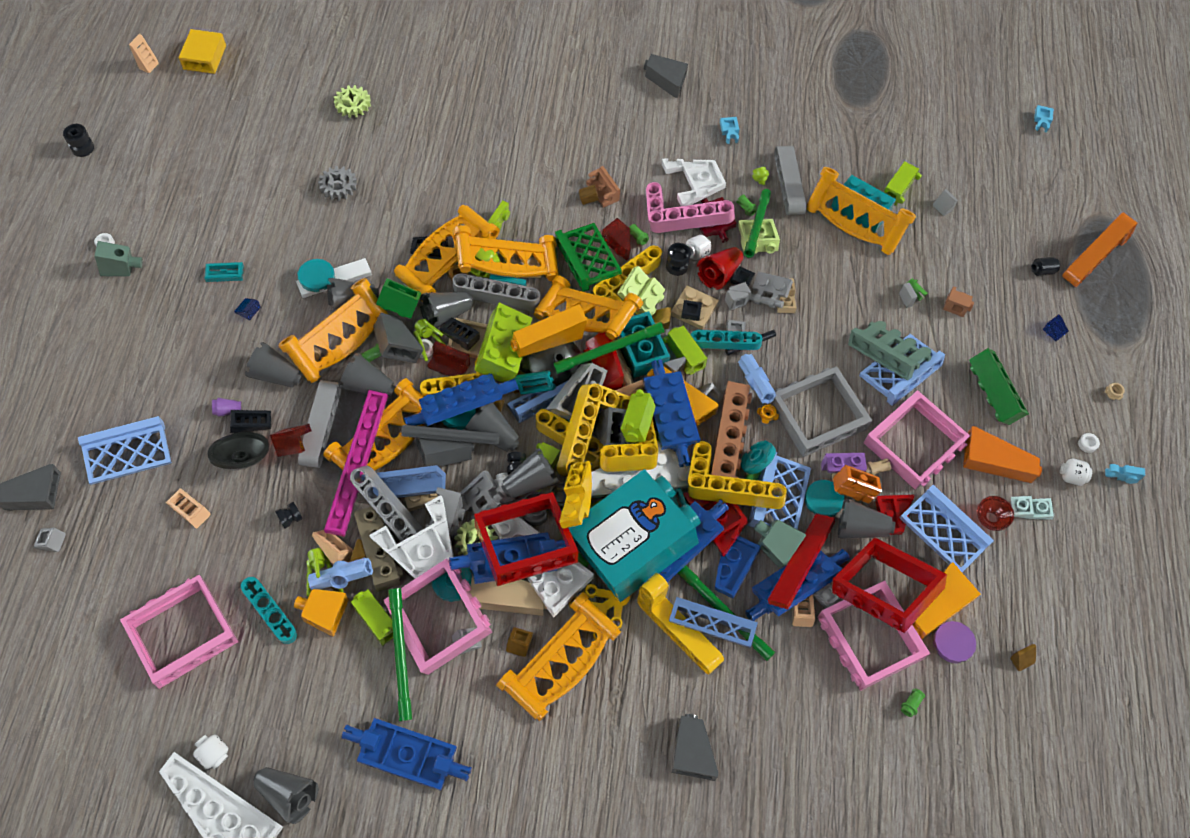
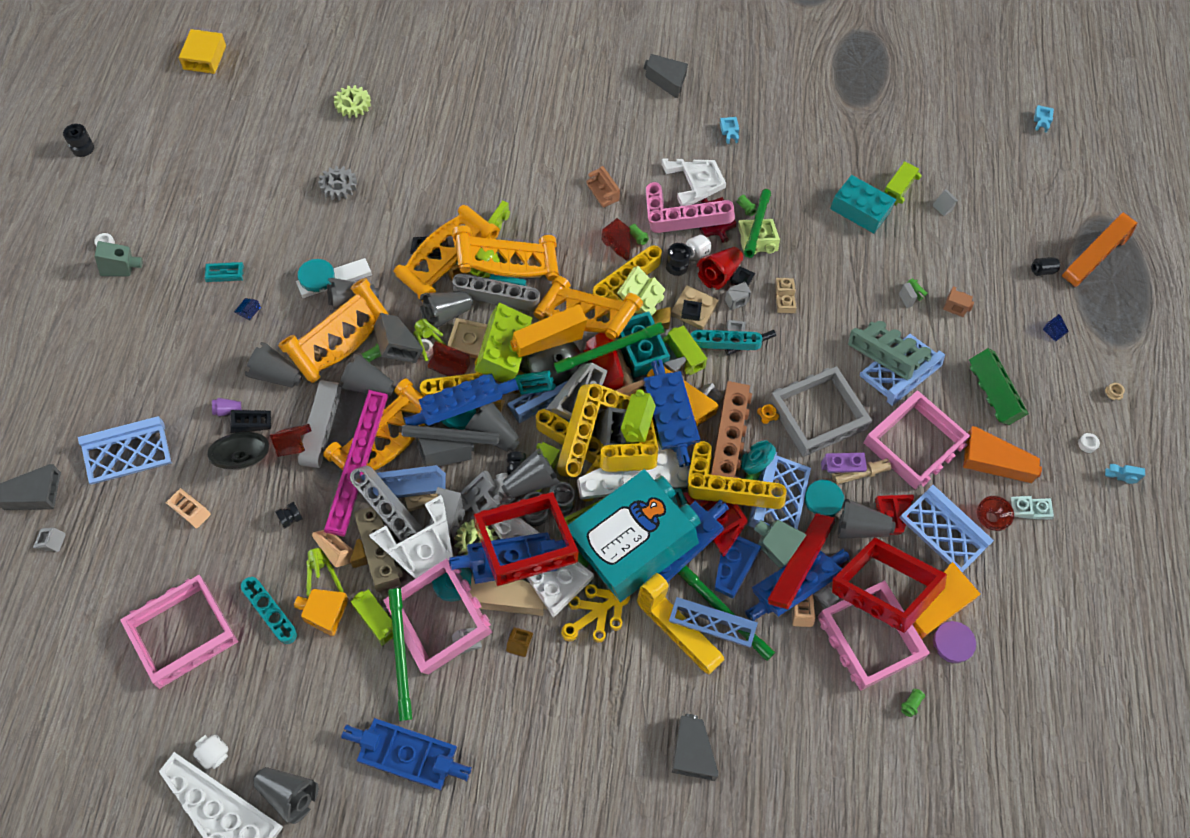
light nougat slope [129,34,159,73] -> none
light blue piece [308,558,373,590] -> none
green slope [376,278,421,319] -> none
black slope [439,317,480,351] -> none
light orange piece [496,591,621,722] -> none
green fence [555,223,622,292] -> none
yellow slope [559,461,592,529] -> none
pearl gold slope [579,184,599,205] -> none
light blue piece [738,354,777,404] -> none
light grey plate [749,271,793,308] -> none
lime plate [752,167,769,185] -> none
light grey beam [774,146,806,215] -> none
light orange piece [806,167,916,255] -> none
orange brick [833,465,882,504] -> none
pearl gold slope [1010,644,1036,671] -> none
white head [1060,458,1092,486] -> none

